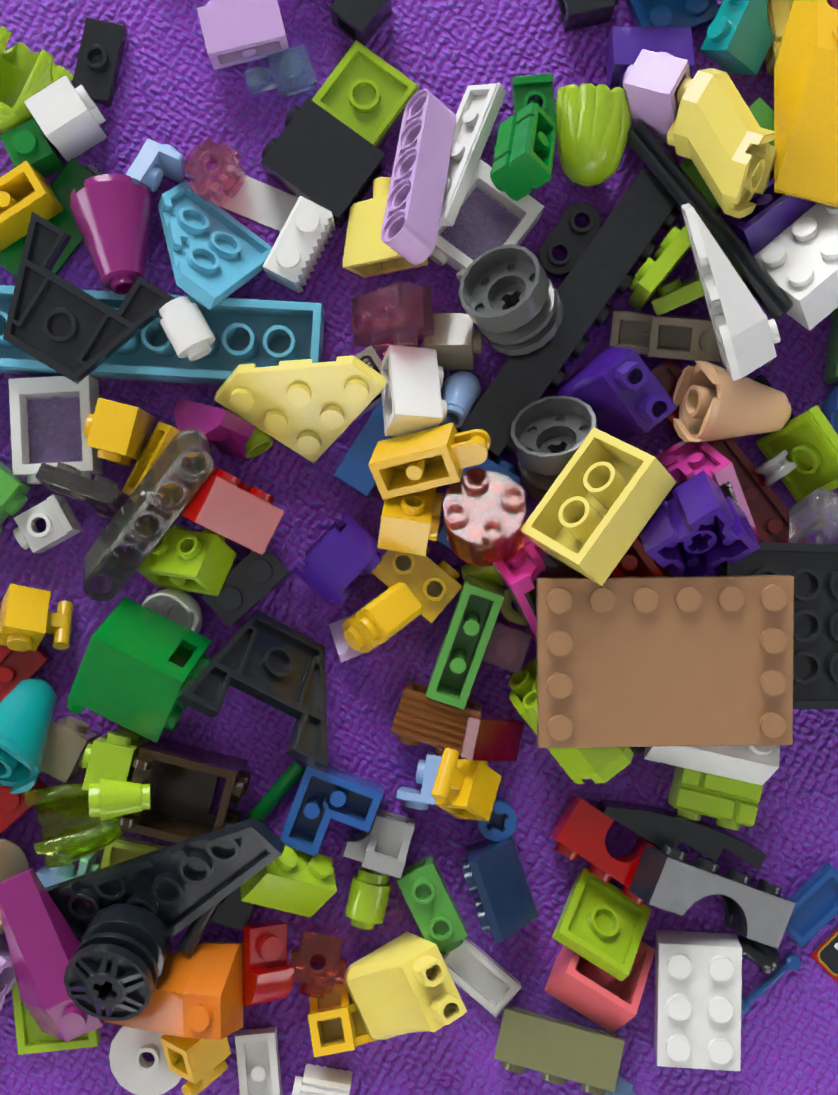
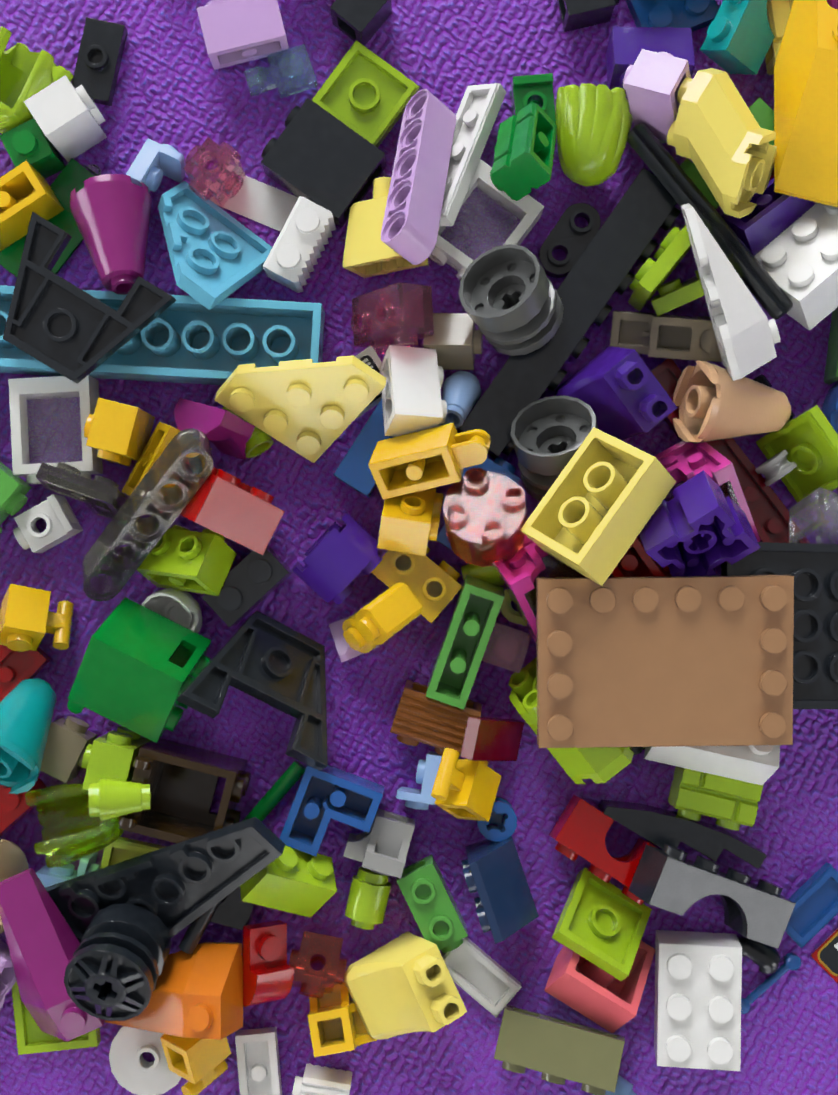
white brick [159,296,215,361] -> none

